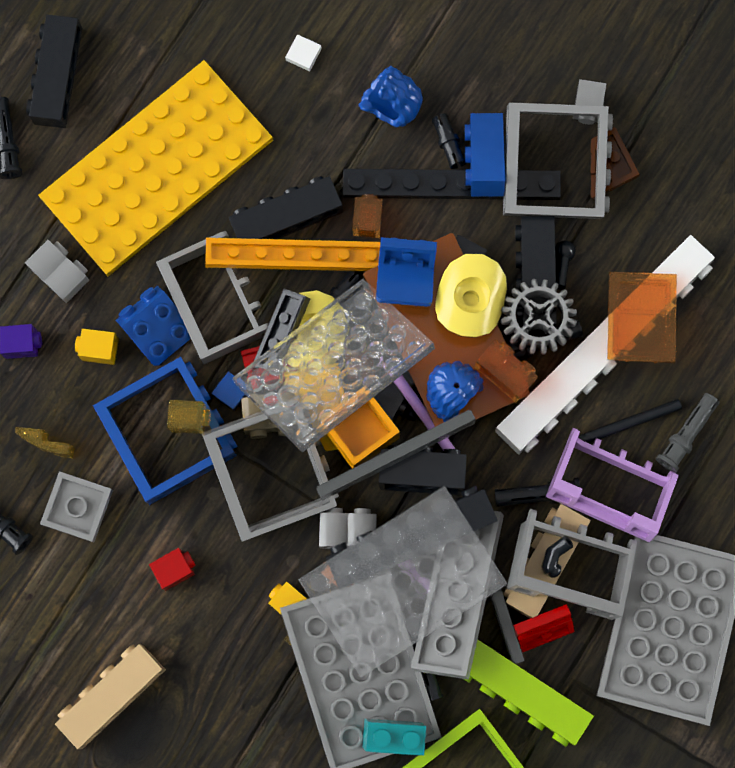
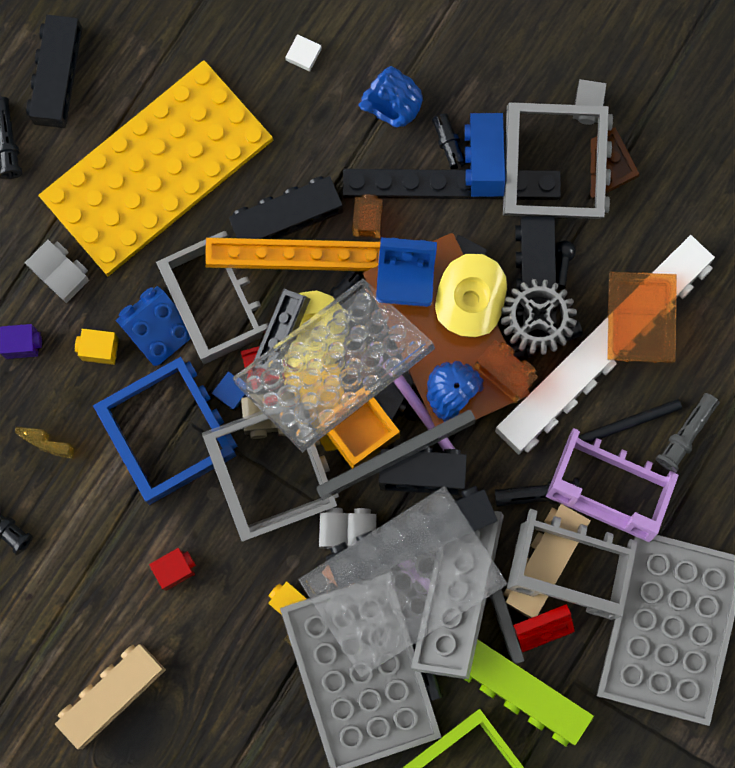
light grey plate [40,471,113,543] -> none
clear yellow brick [167,400,210,434] -> none
teal brick [362,718,426,756] -> none
black arm [541,536,573,578] -> none

